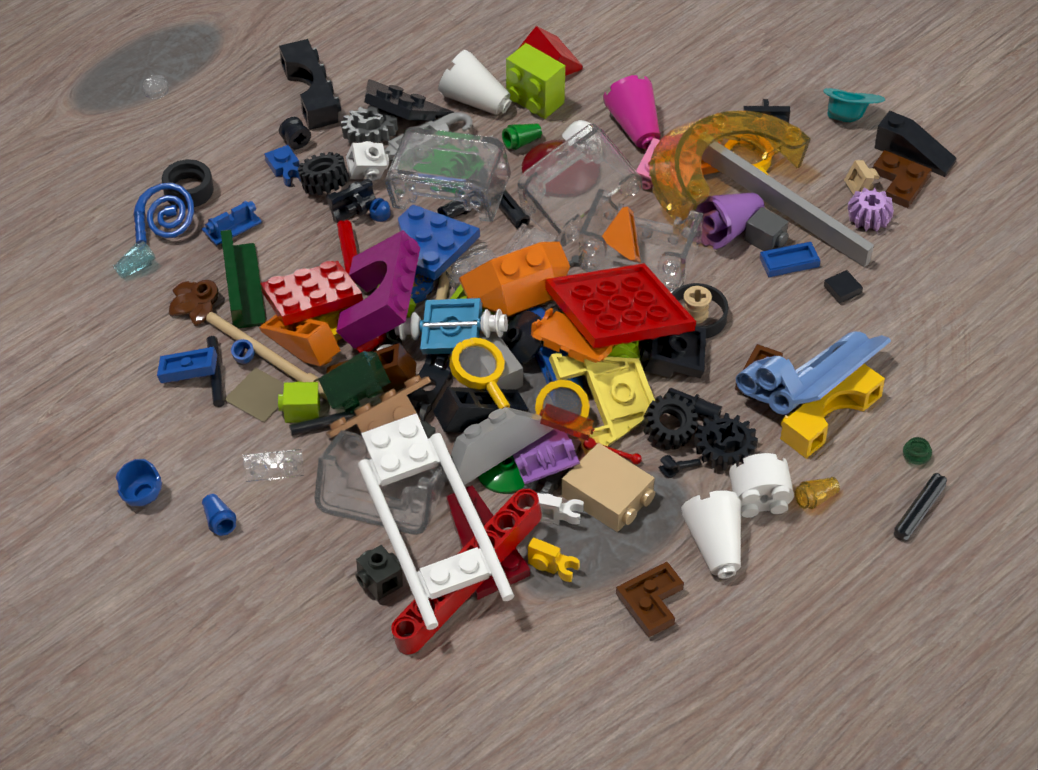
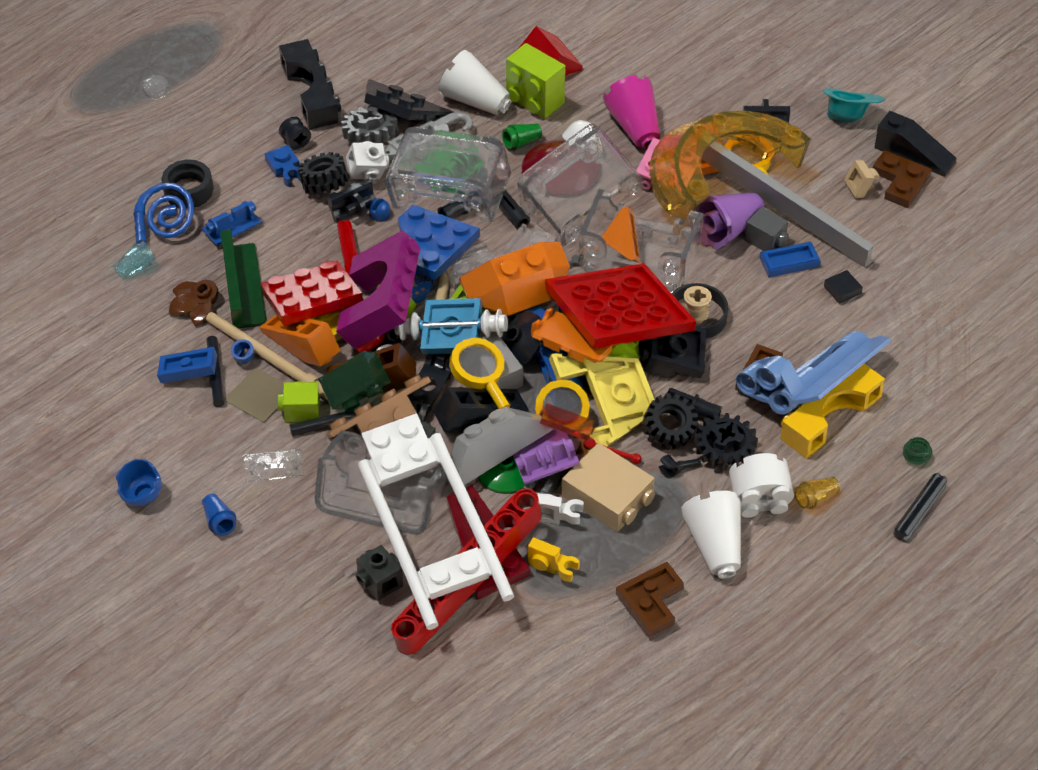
lavender gear [848,187,894,232] -> none

